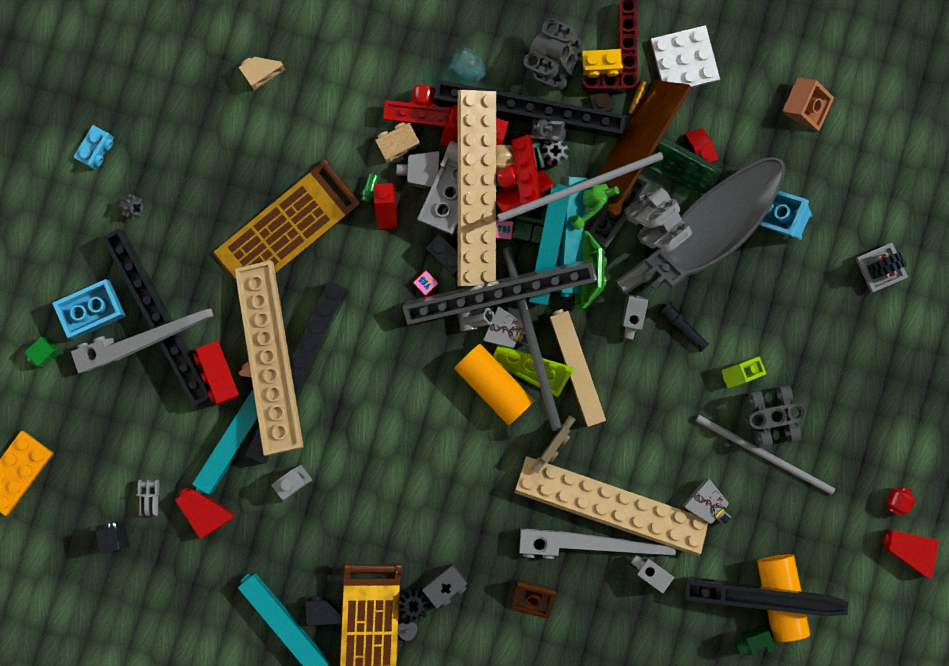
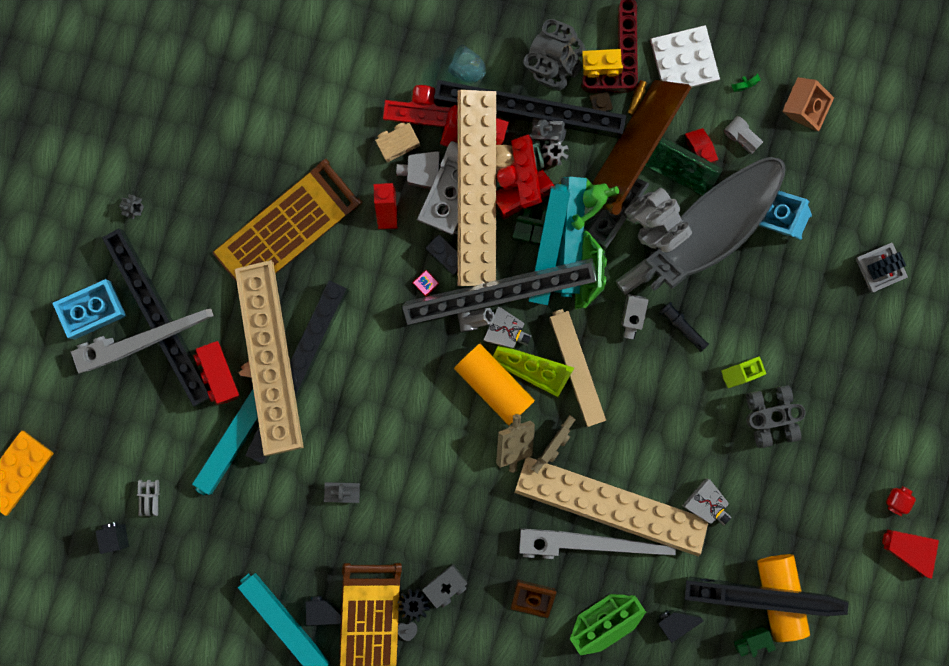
green brick [24,337,60,367] -> none
medium azure bracket [74,125,114,170] -> none
red slope [175,488,236,539] -> none
tan slope [239,57,286,90] -> none
light grey torso [271,465,312,502] -> none
green animal [360,174,380,204] -> none
tile [496,219,514,241] -> none
light grey piece [497,152,663,222] -> none
dark grey piece [502,247,562,431] -> none
light grey torso [630,555,674,593] -> none
light grey piece [695,415,835,495] -> none
none -> dark grey hips [324,482,360,503]
none -> dark tan plate [496,414,535,473]
none -> bright green wedge [570,594,646,656]
none -> black slope [656,610,704,643]
none -> light grey piece [724,116,763,154]
none -> green piece [731,73,761,92]

